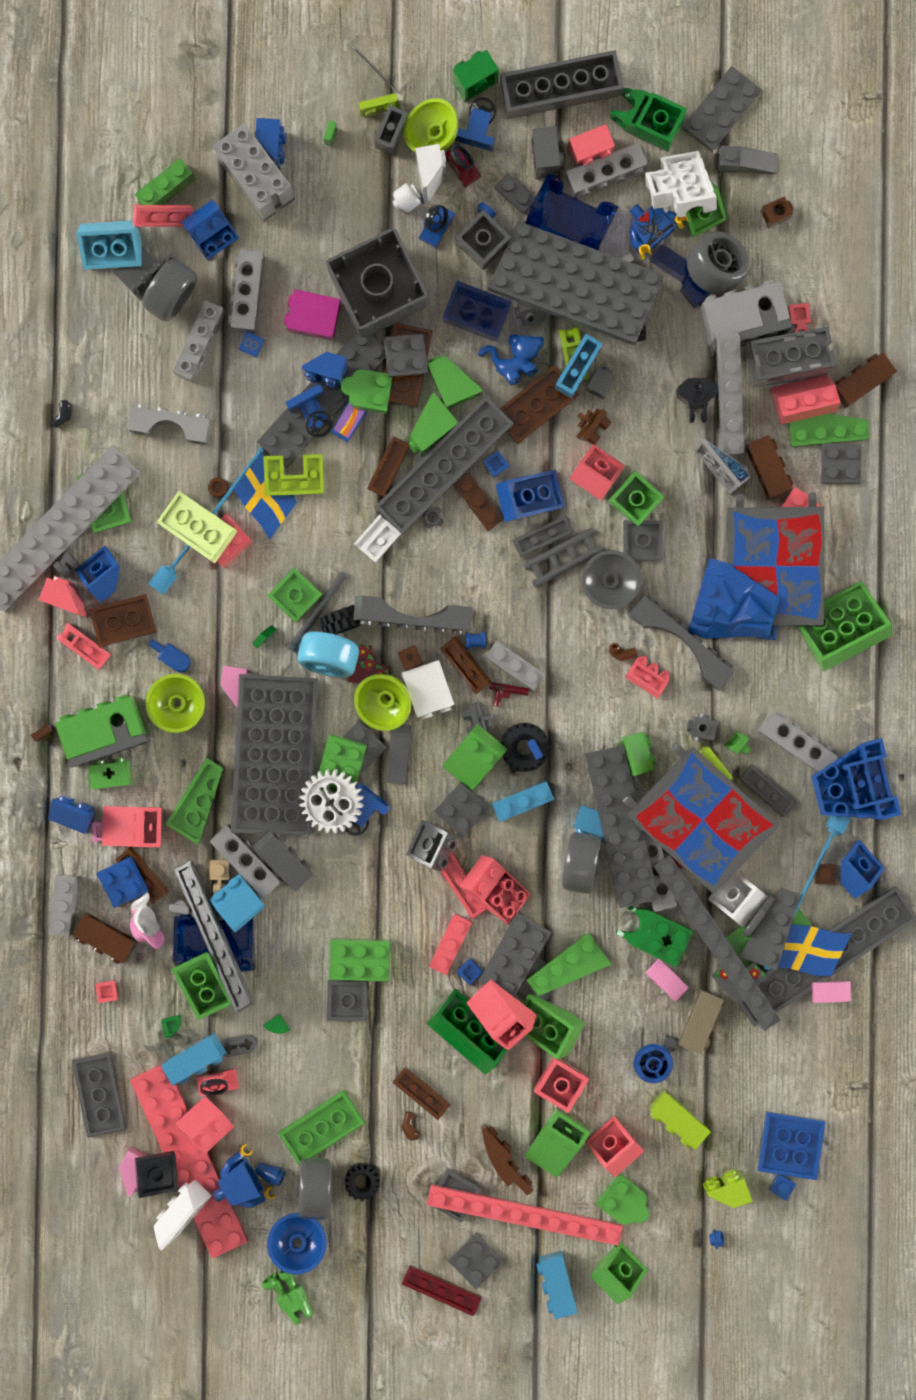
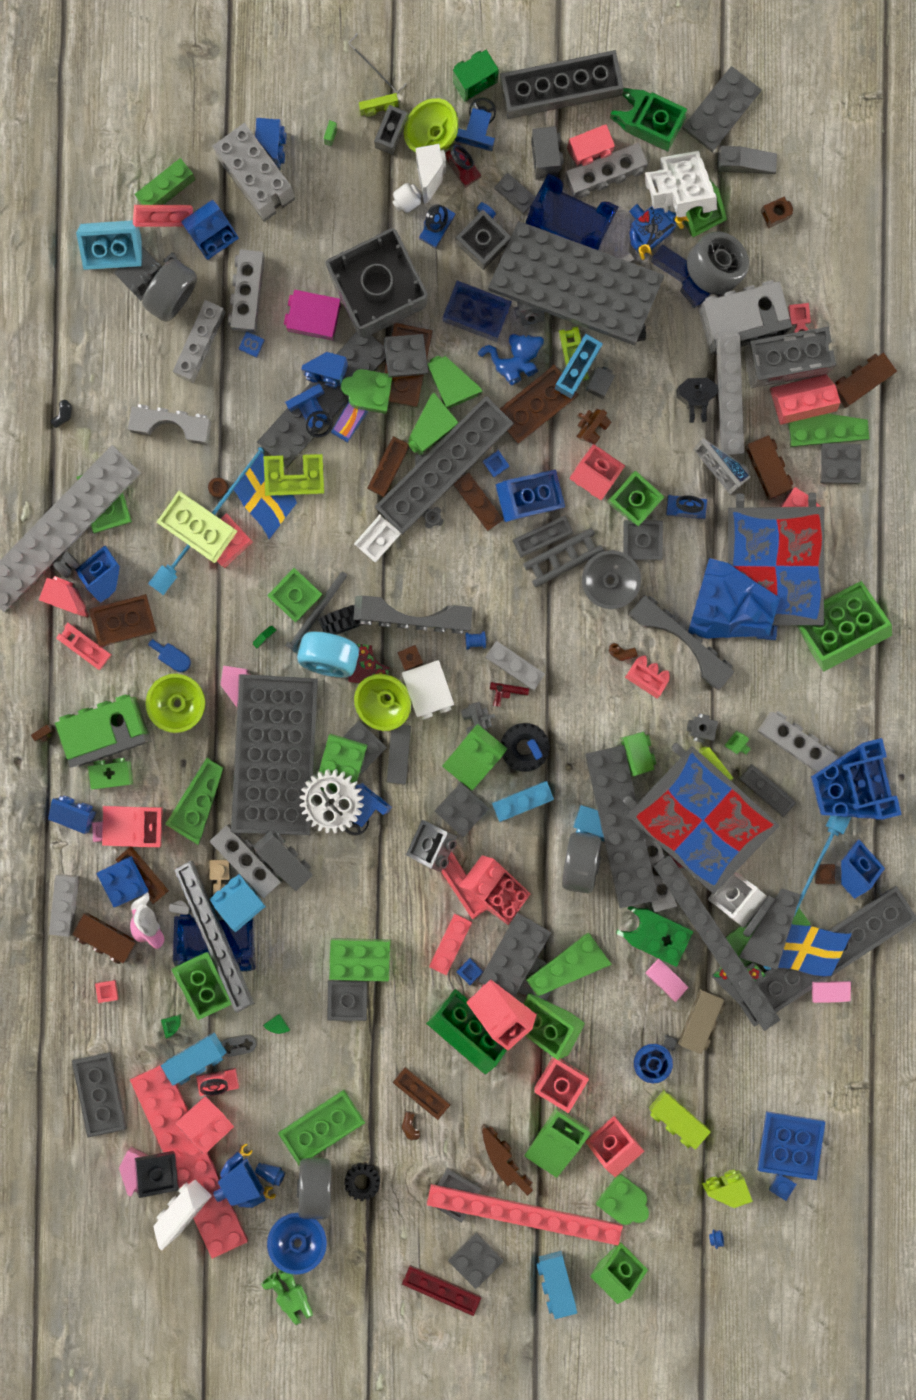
reddish brown plate [440,636,492,695] -> none
none -> blue piece [666,495,707,519]

